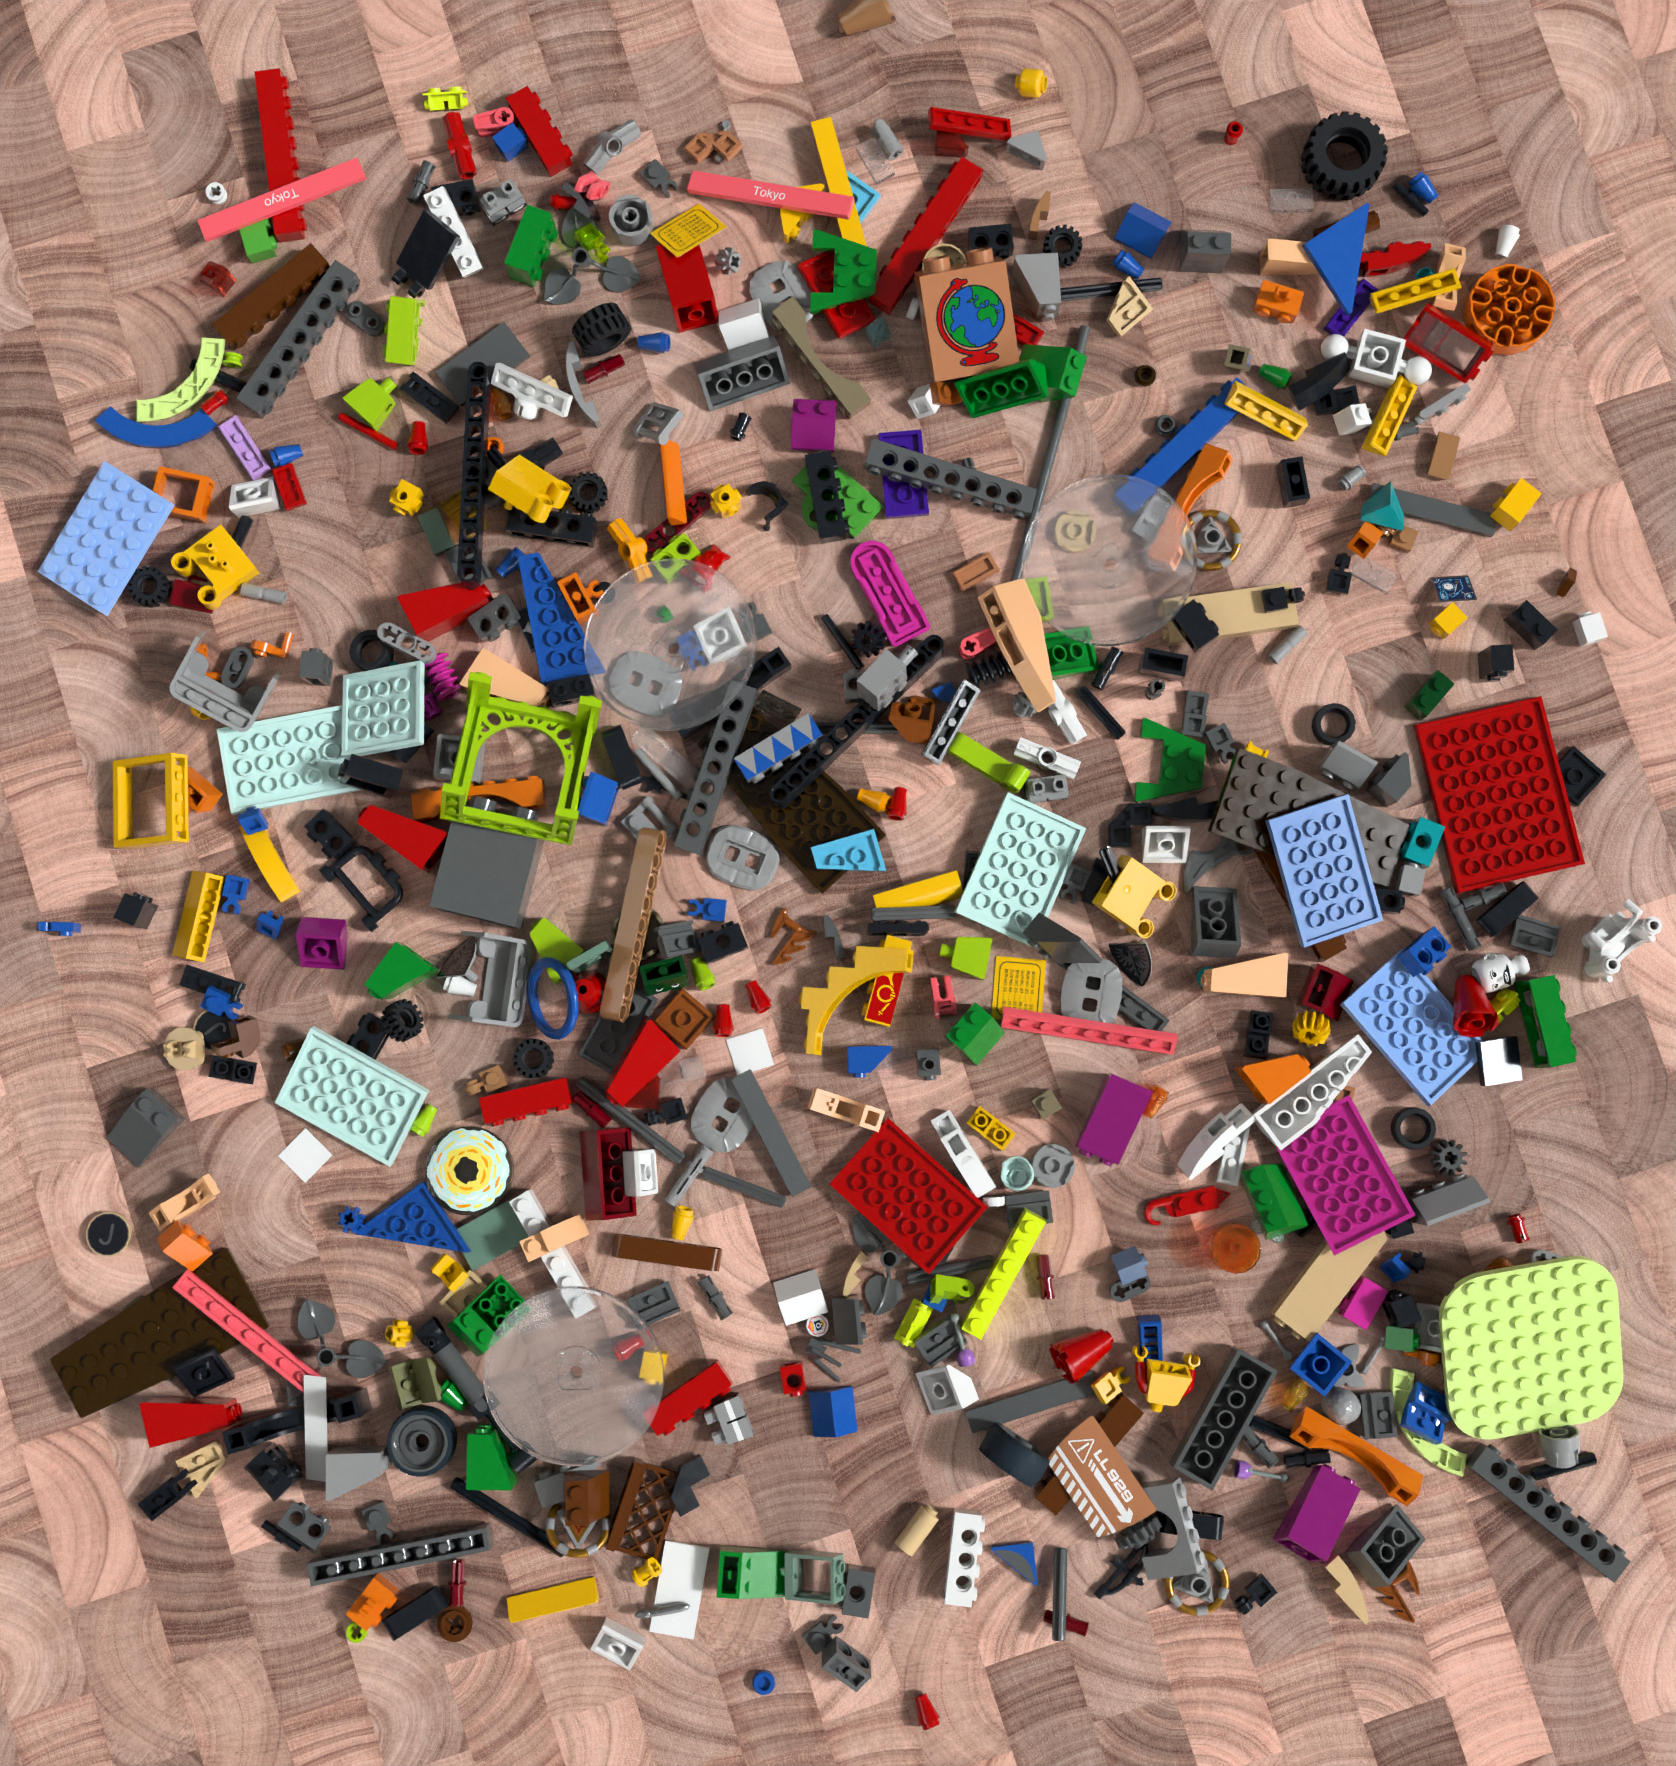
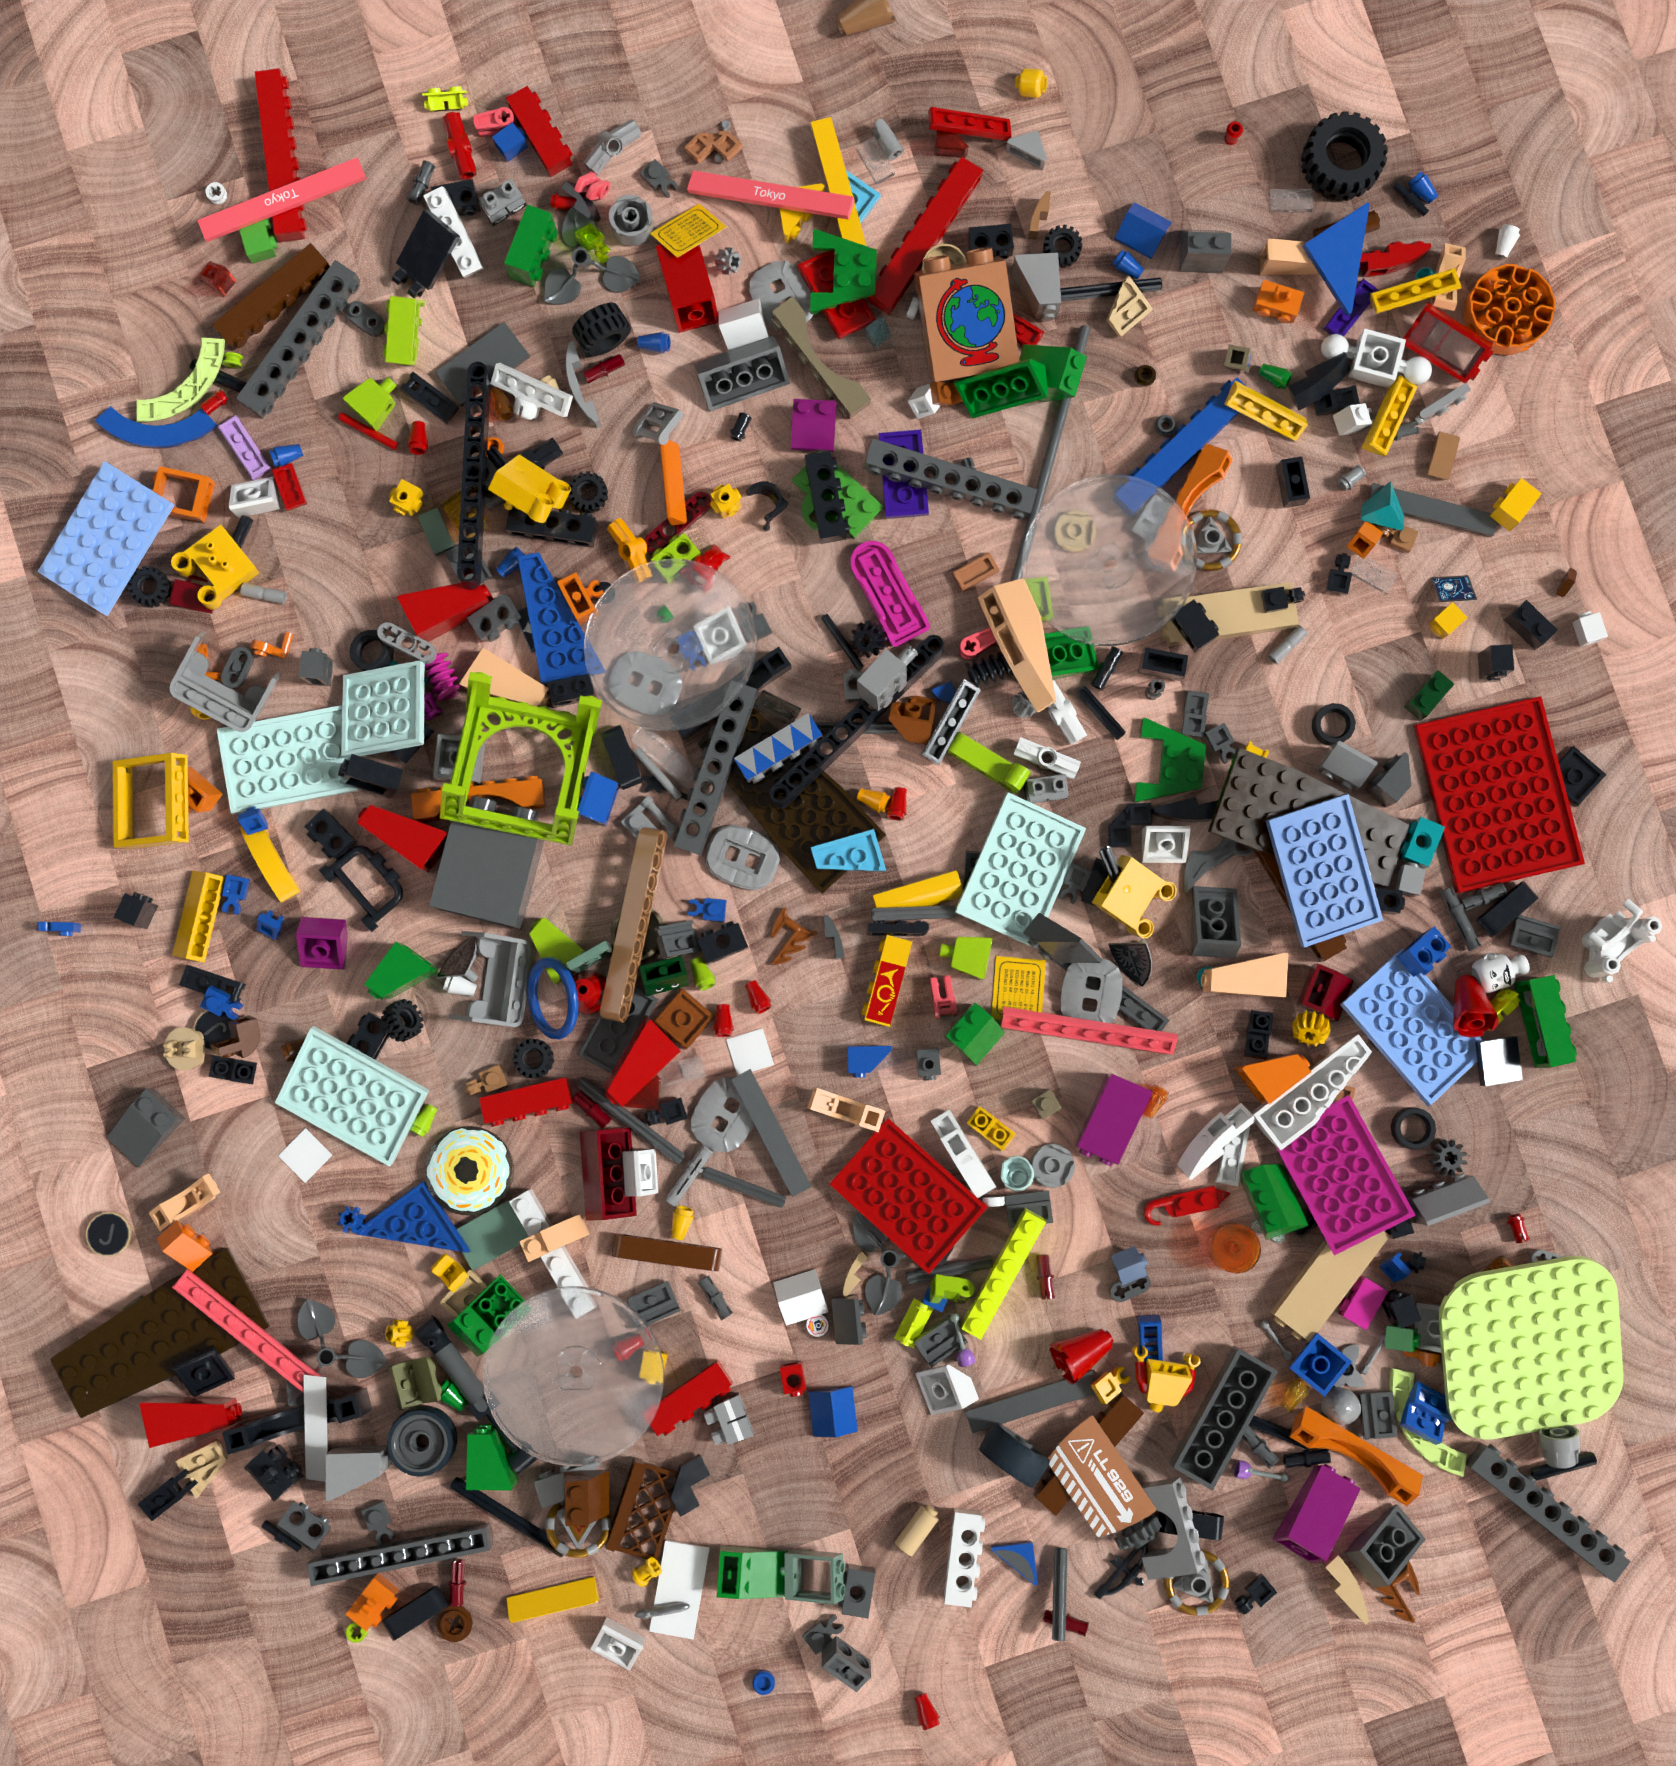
yellow arch [799,946,914,1055] -> none
dark grey plant [804,1337,861,1382] -> none

